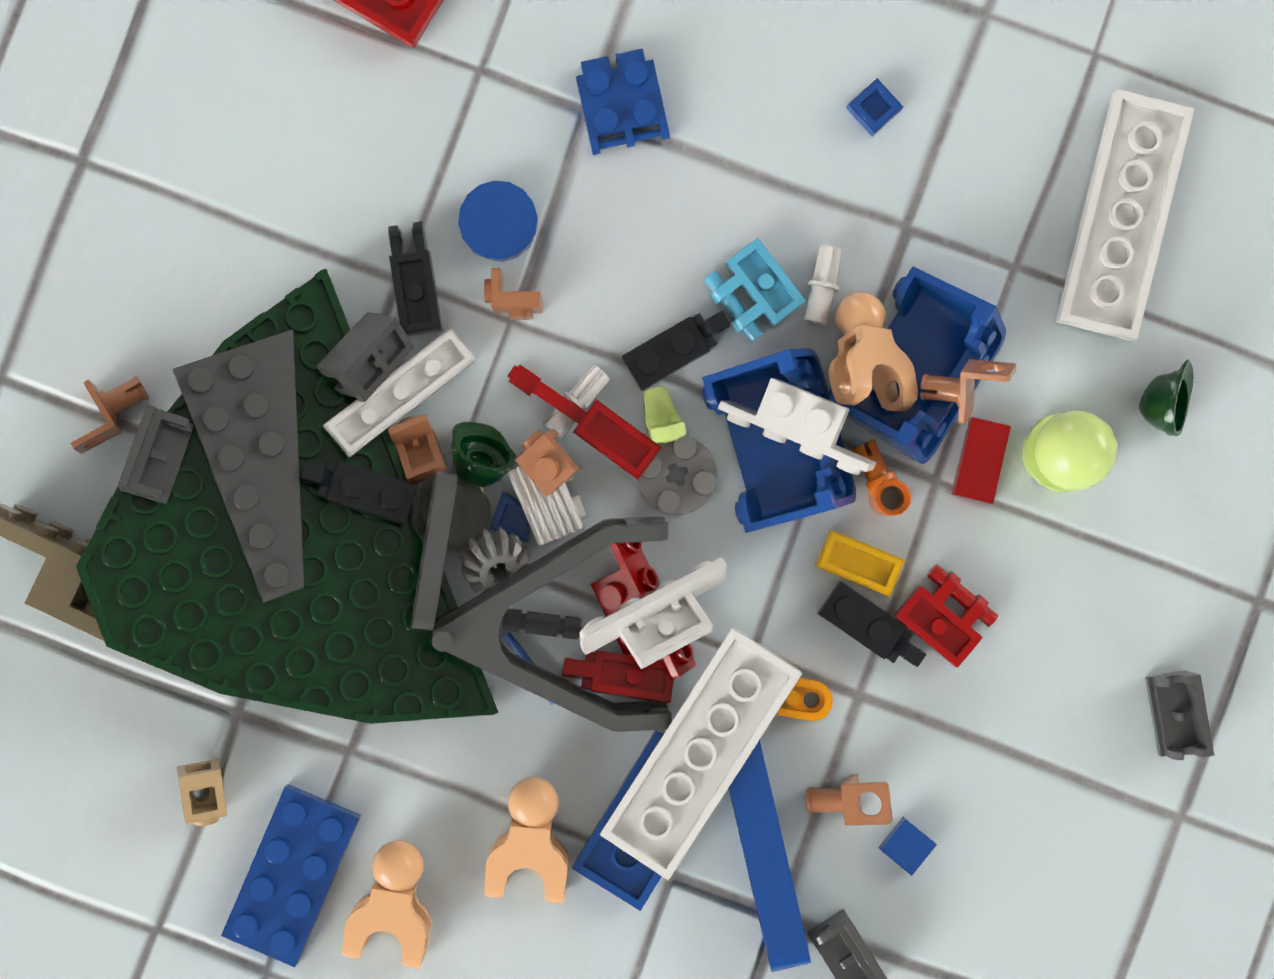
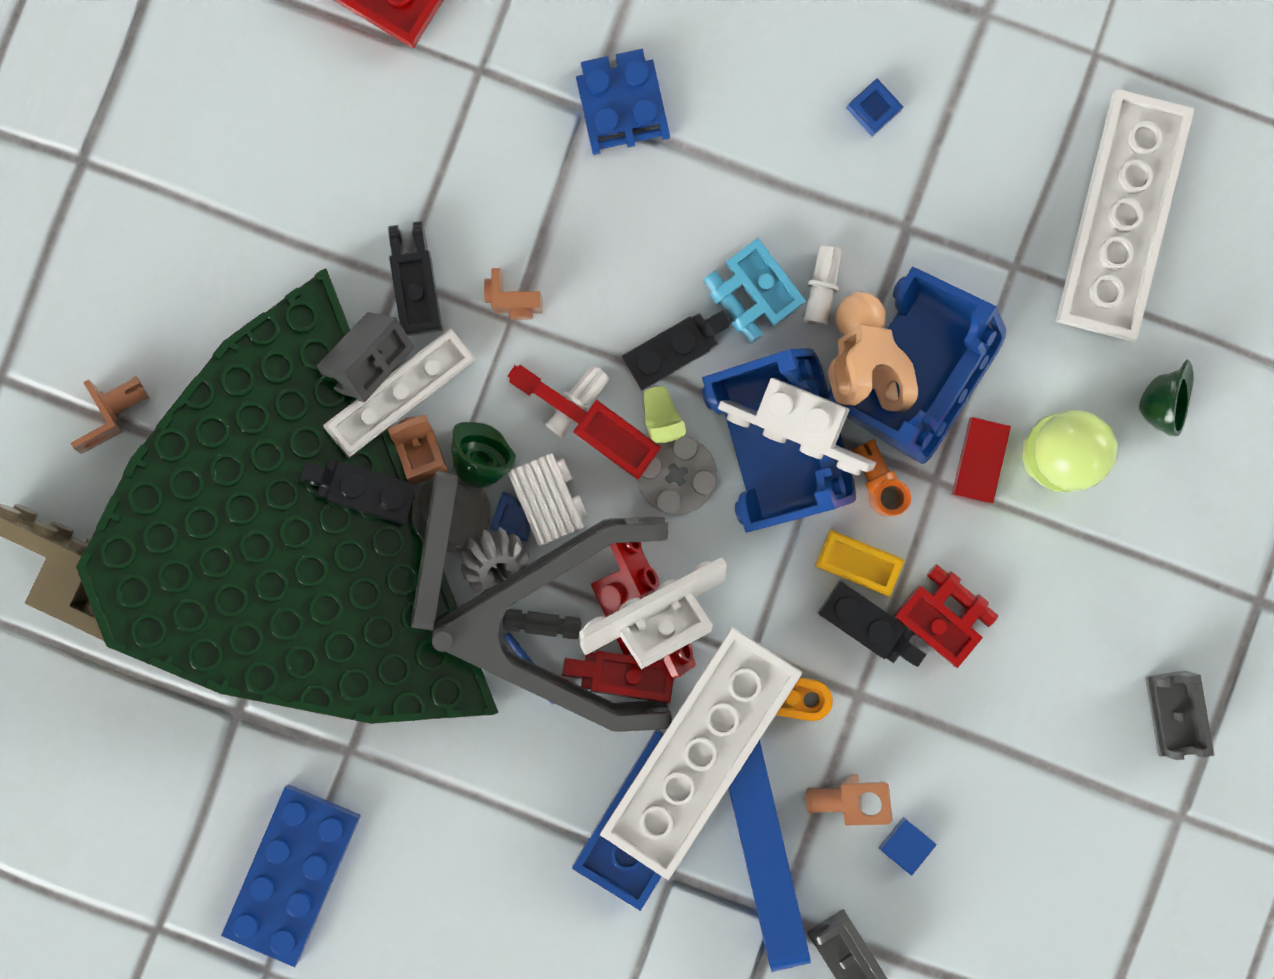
dark grey hinge [118,405,194,505] -> none
dark grey wing [173,329,304,604] -> none
tan brick [177,759,227,826] -> none
light nougat piece [342,840,431,969] -> none
blue tile [458,180,538,262] -> none
light nougat piece [485,777,569,904] -> none
nougat bracket [515,429,580,497] -> none
nougat bracket [920,359,1016,424] -> none

